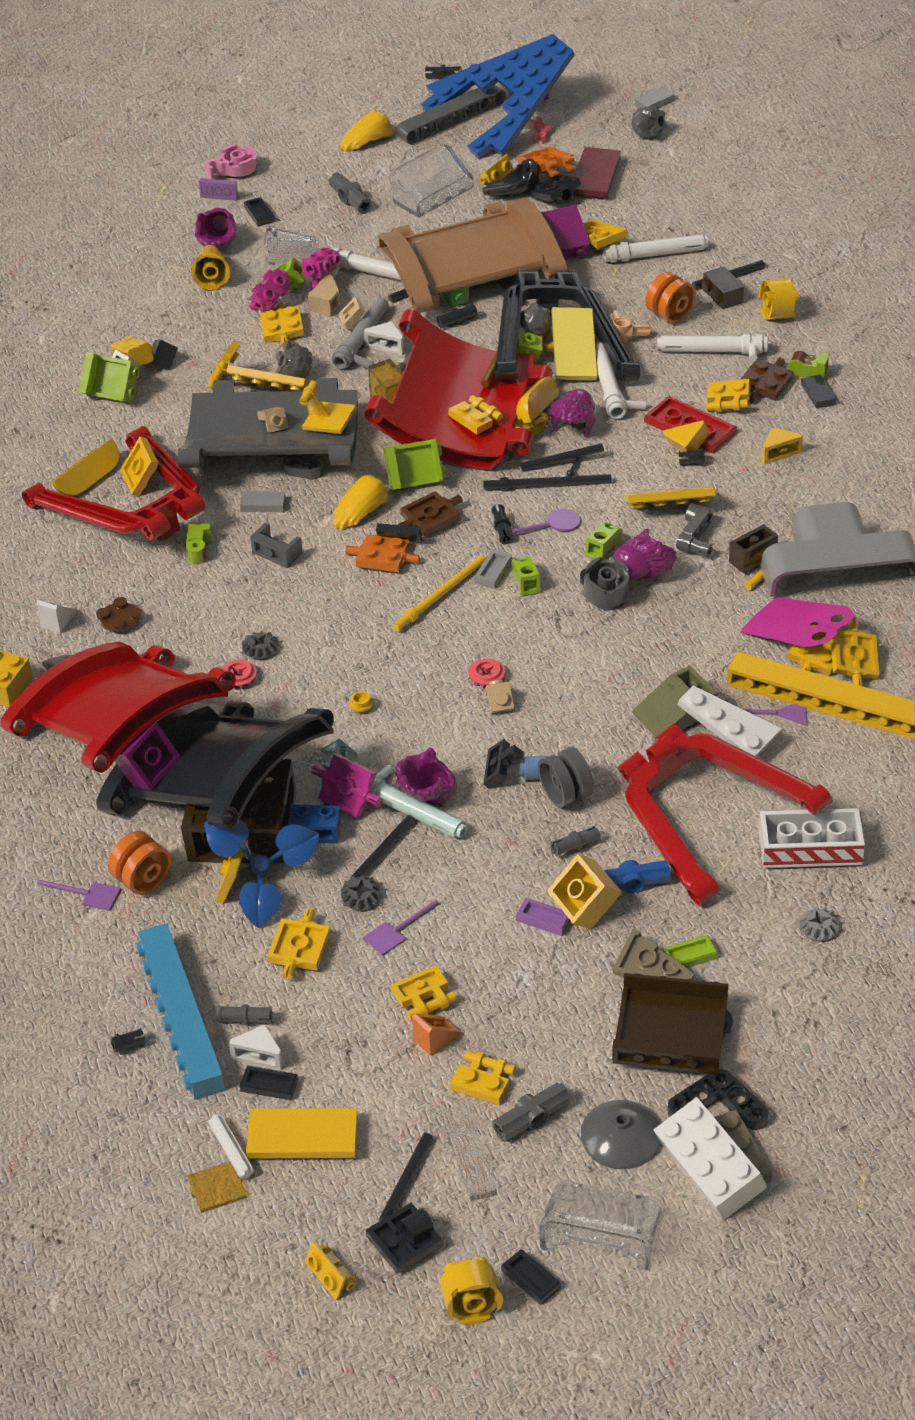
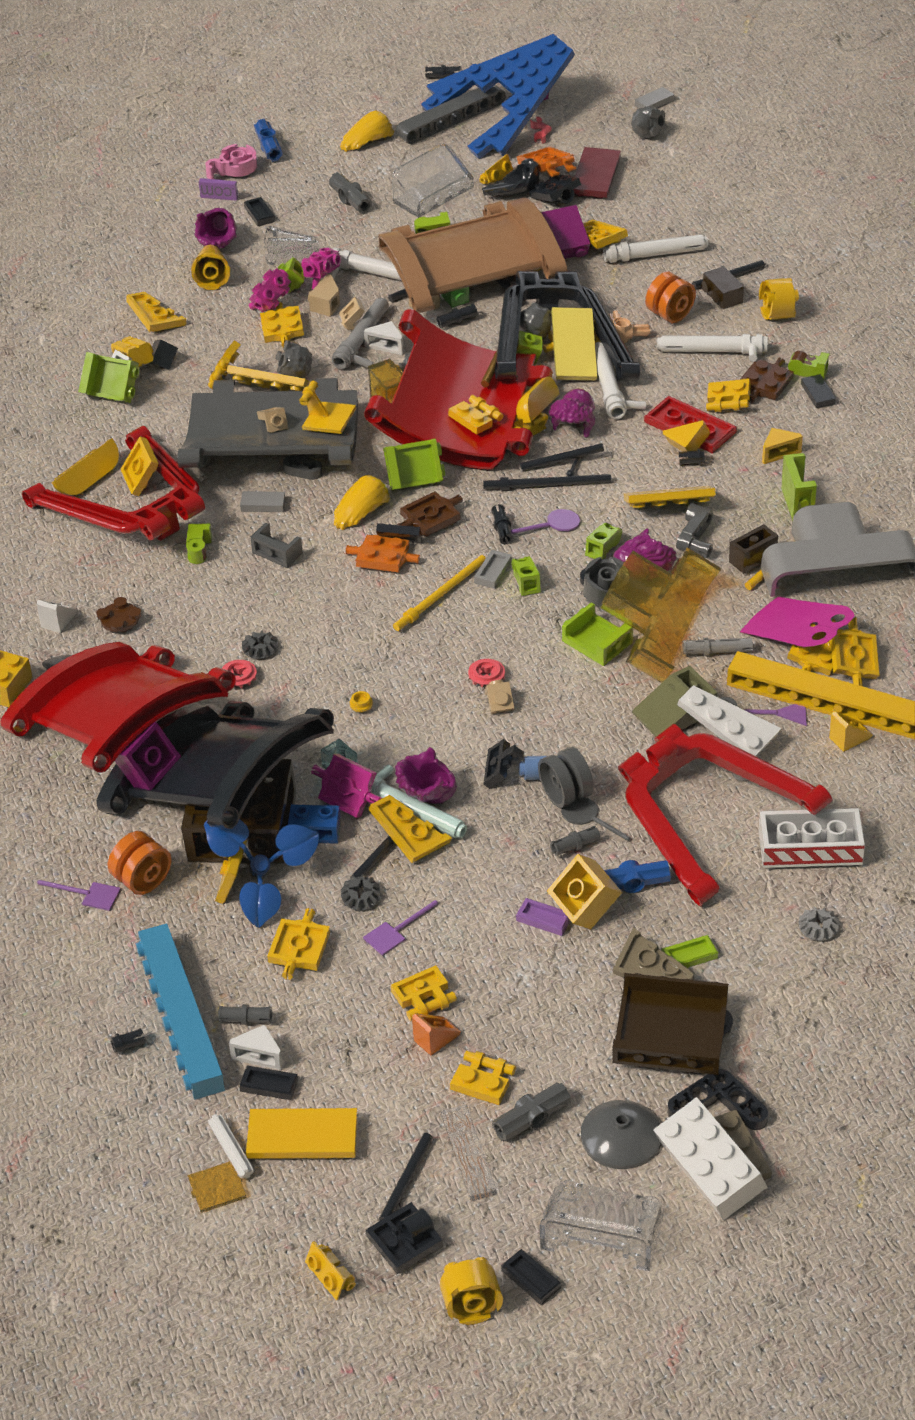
none -> yellow wing [126,291,187,332]
none -> blue piece [254,119,283,162]
none -> yellow wing [369,795,452,863]
none -> lime leg [414,212,450,234]
none -> dark grey piece [561,798,630,841]
none -> lime panel [562,602,634,666]
none -> clear yellow piece [600,548,721,683]
none -> light grey pin [682,637,753,656]
none -> lime panel [781,453,817,521]
none -> yellow slope [829,711,873,752]

